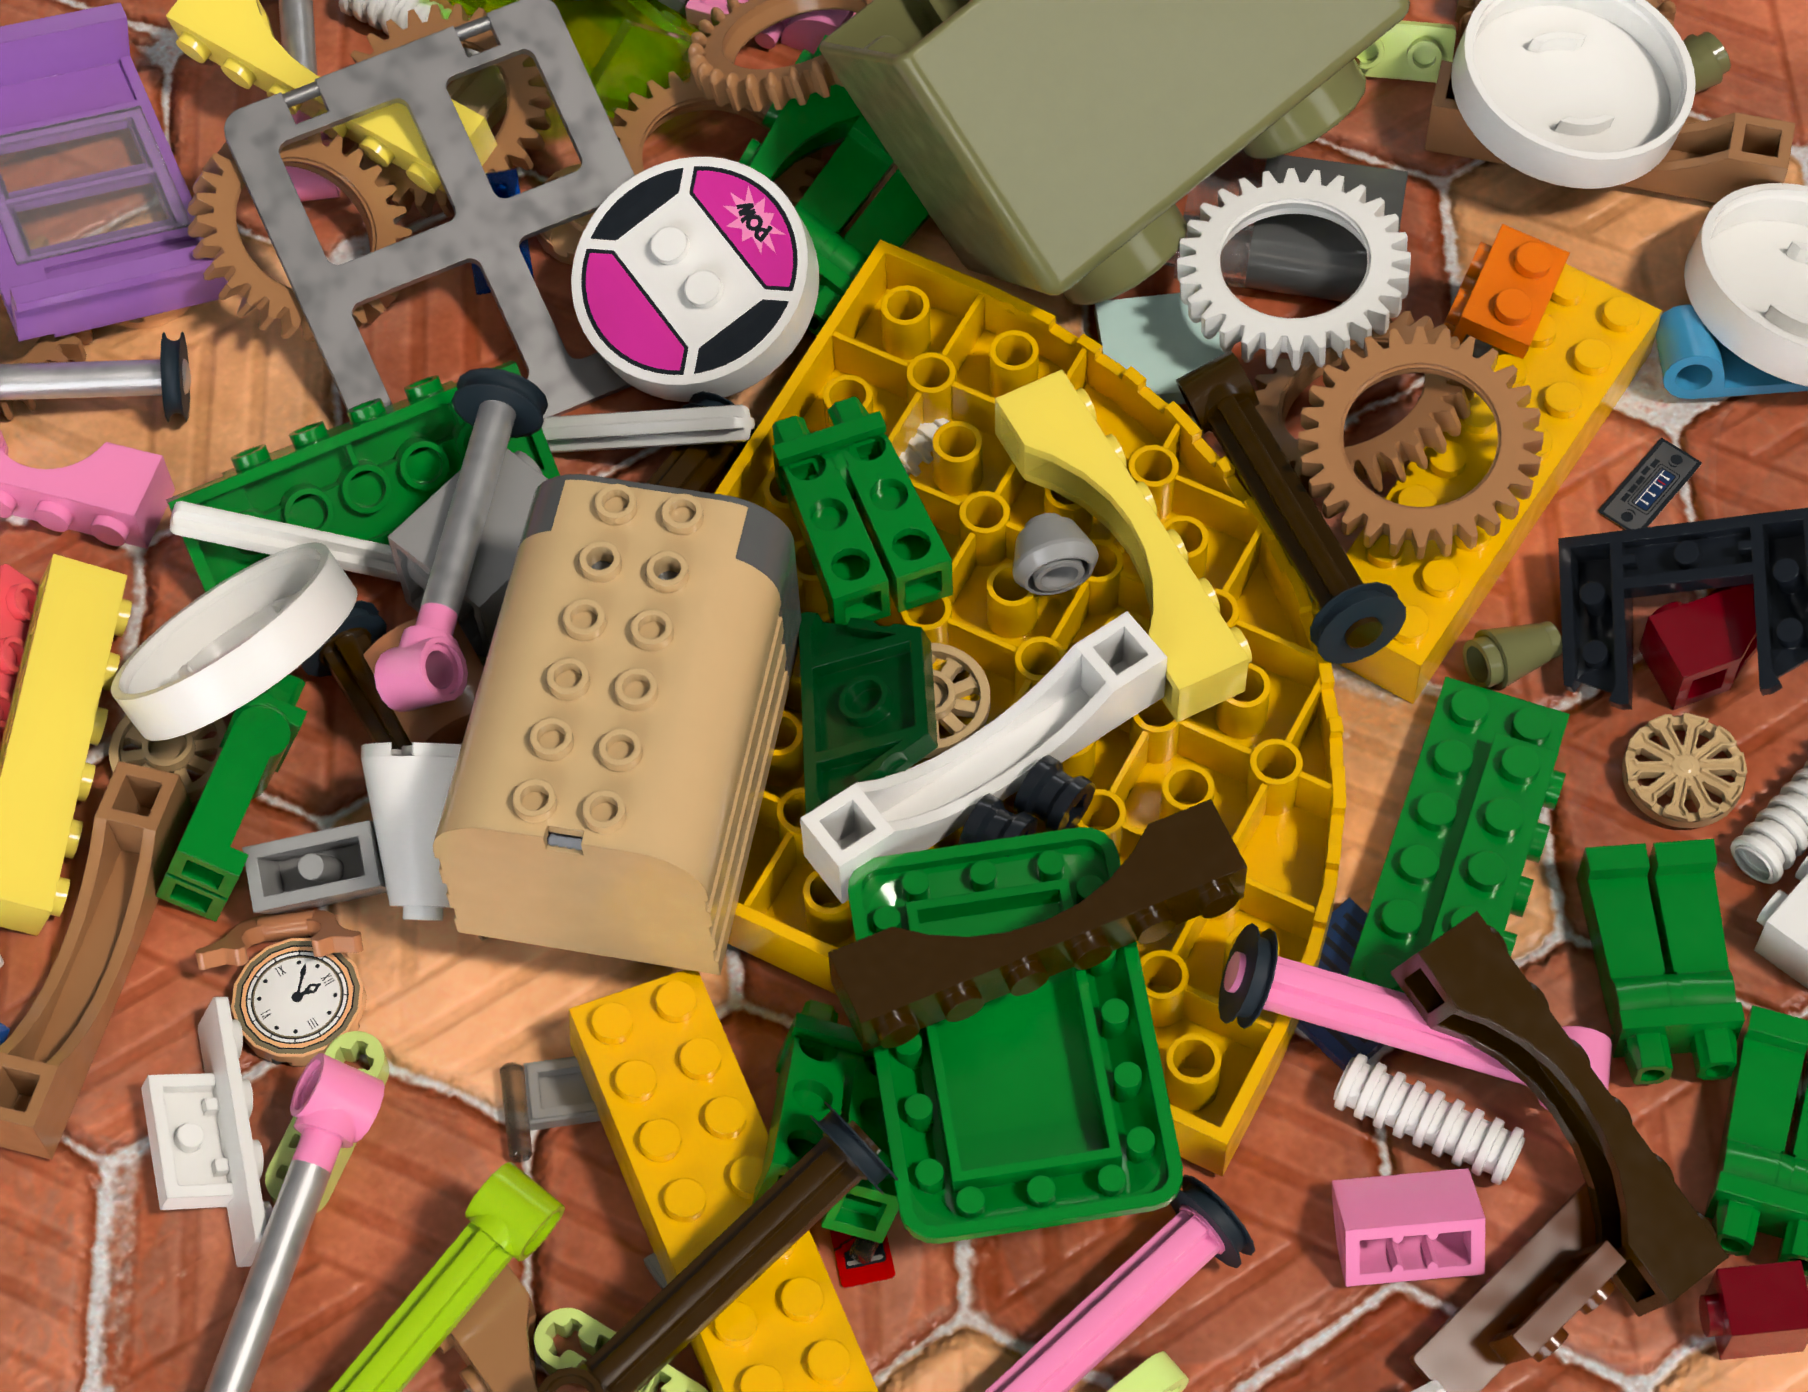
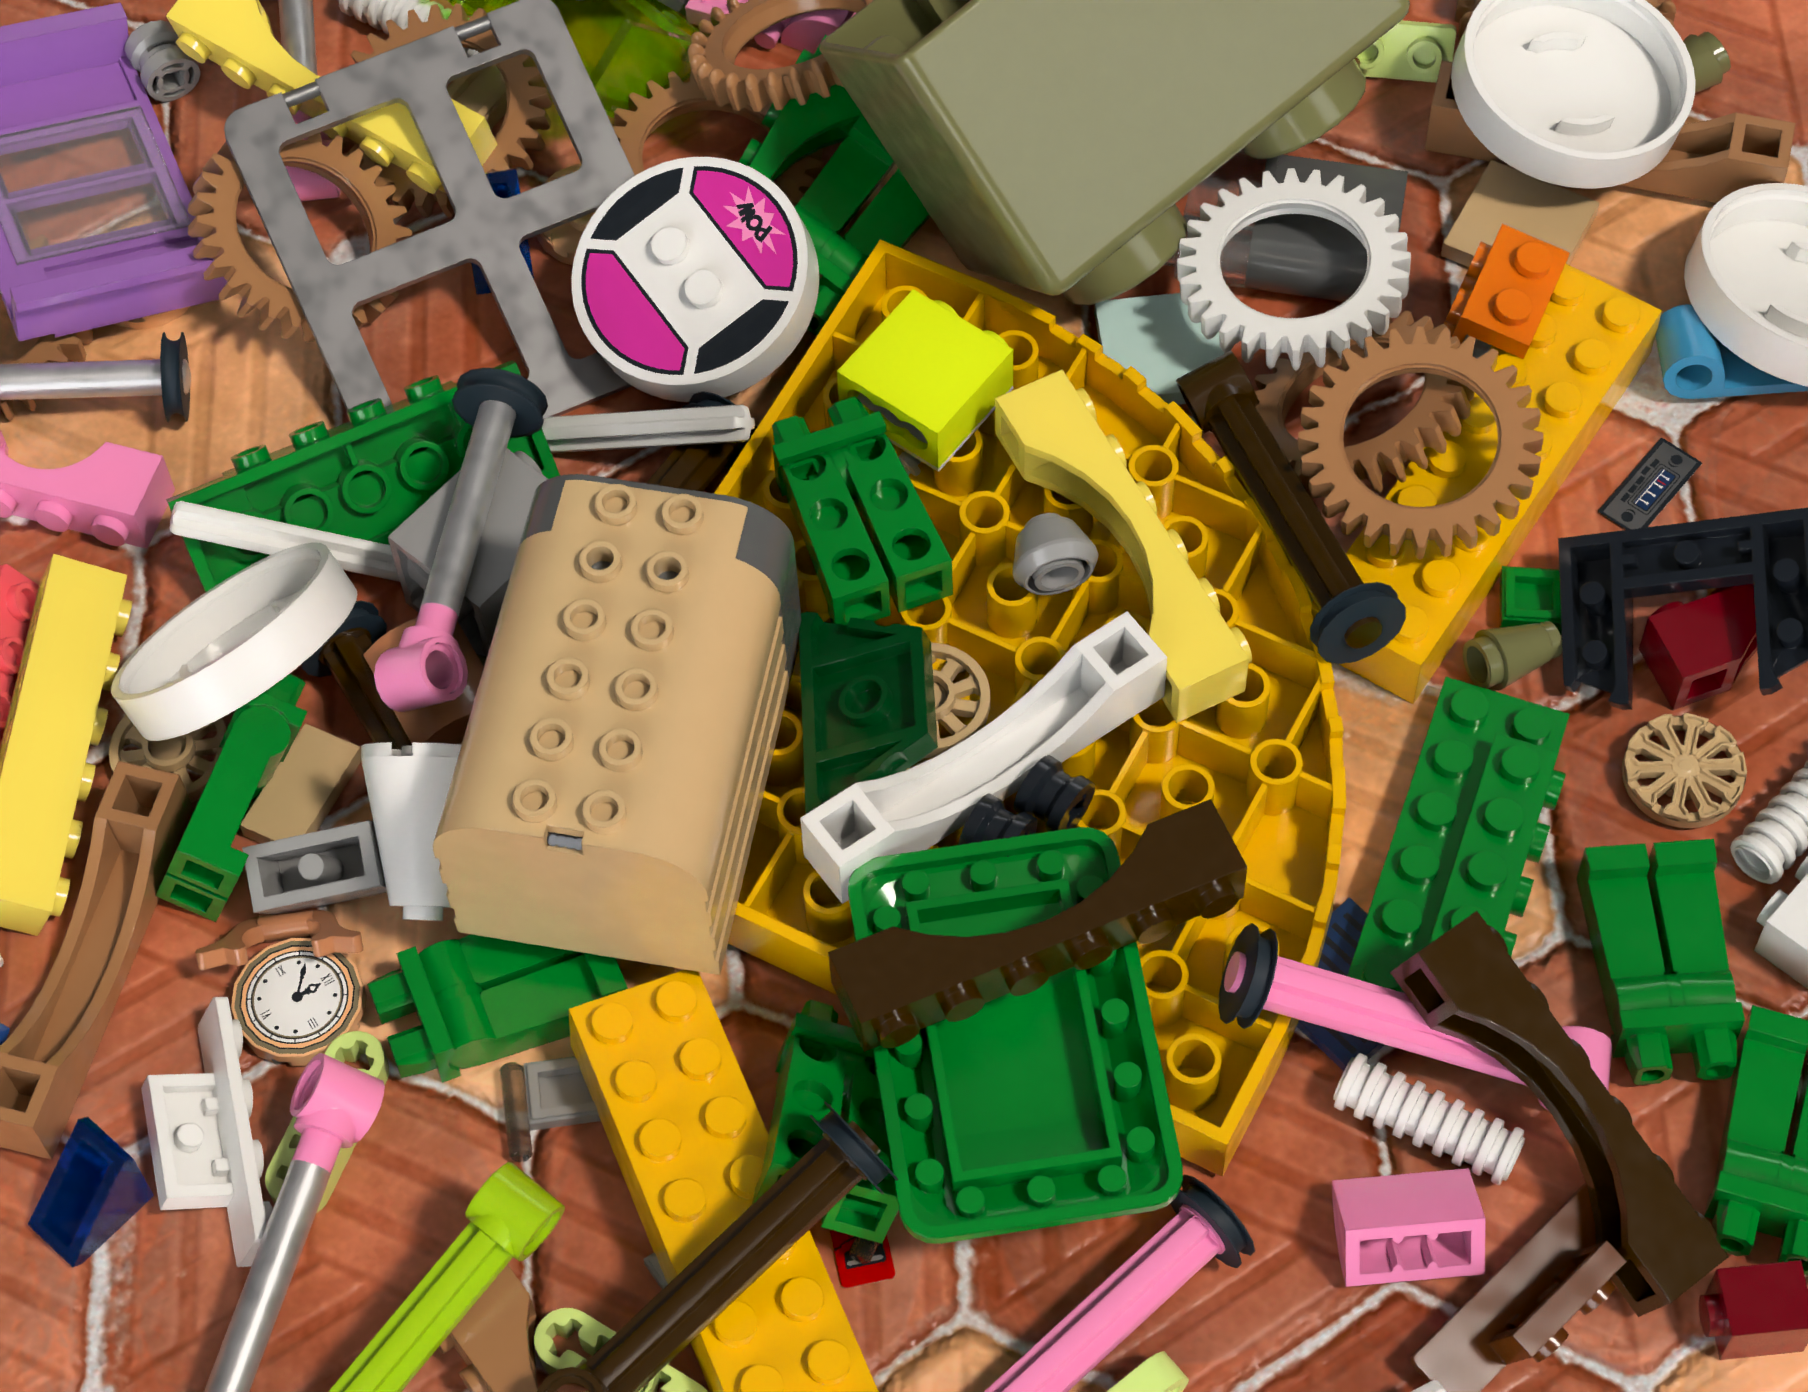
none -> clear blue slope [28,1116,154,1267]
none -> light grey wheel [125,20,200,102]
none -> tan tile [240,723,361,843]
none -> green hips [368,934,628,1083]
none -> neon yellow piece [837,289,1013,472]
none -> tan tile [1441,160,1600,267]
none -> green tile [1499,566,1562,635]

